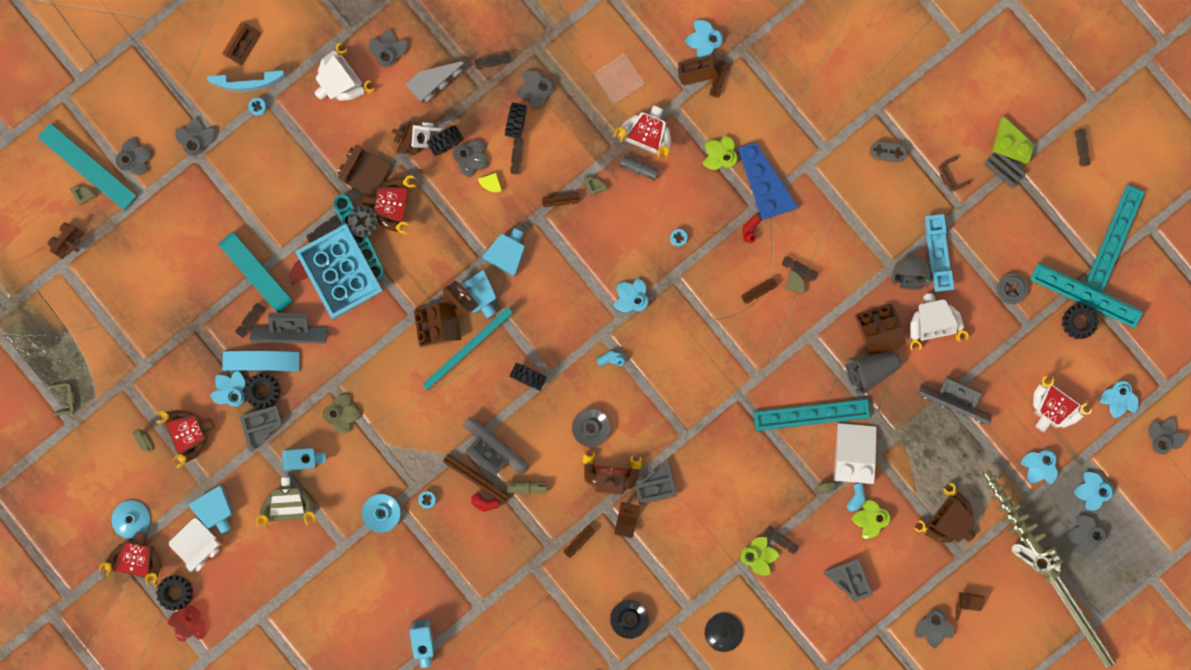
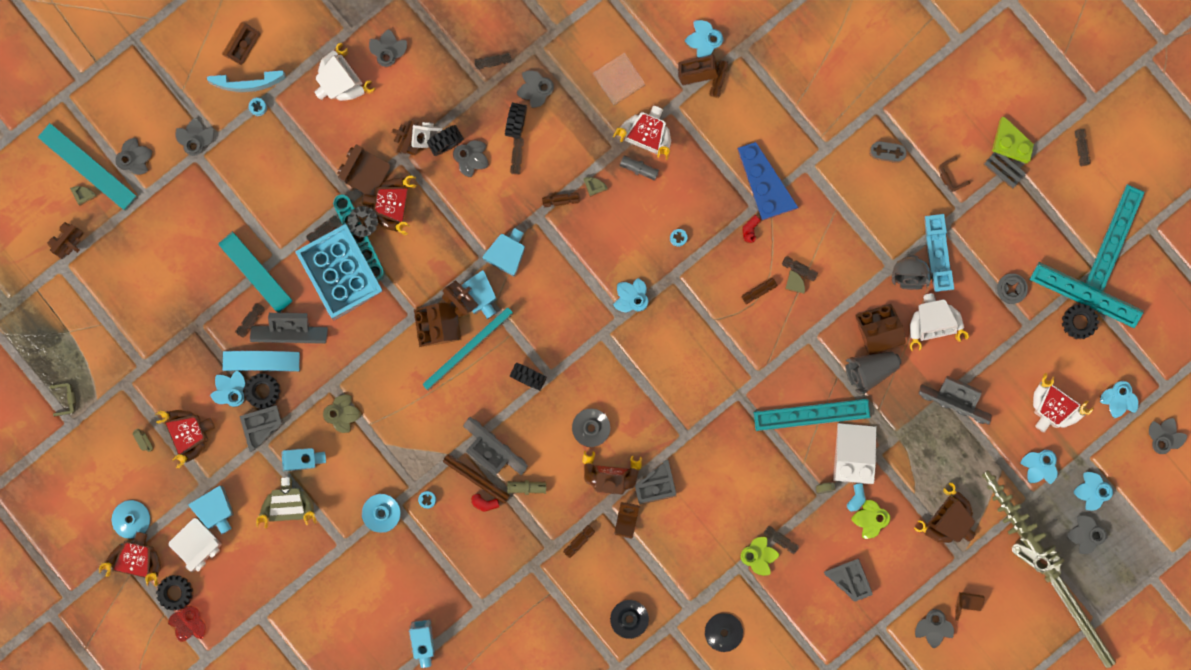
clear red tile [290,260,309,285] -> none
light grey slope [406,61,465,104] -> none
neon yellow tile [478,173,502,193] -> none
medium azure arm [596,351,625,367] -> none
lime plate [702,135,738,170] -> none

